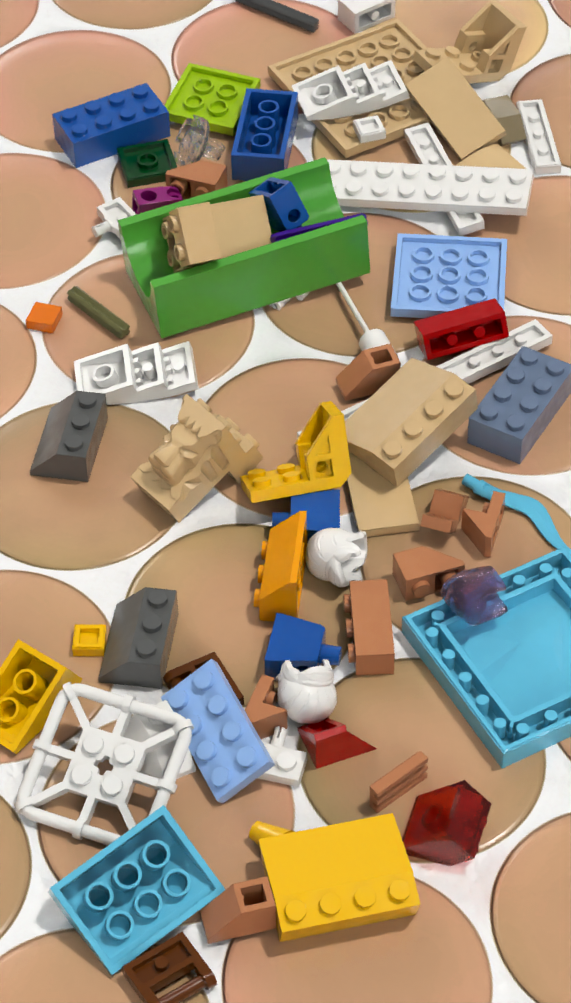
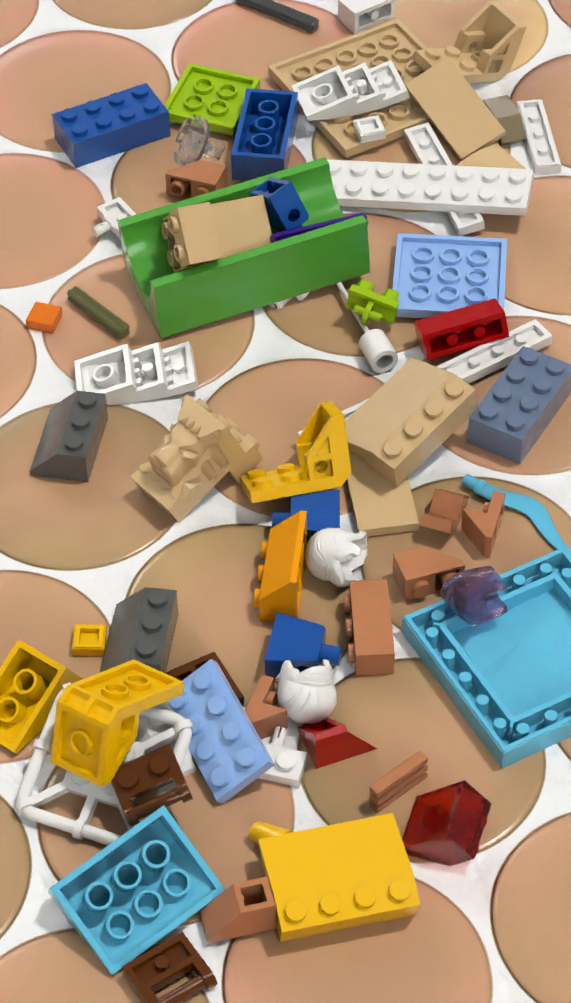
dark green tile [117,139,177,188] -> none
magenta leg [131,186,183,214] -> none
nougat slope [336,343,401,401] -> none
none -> yellow bracket [50,659,184,787]
none -> reddish brown plate [111,744,193,827]
none -> lime hips [346,279,400,326]

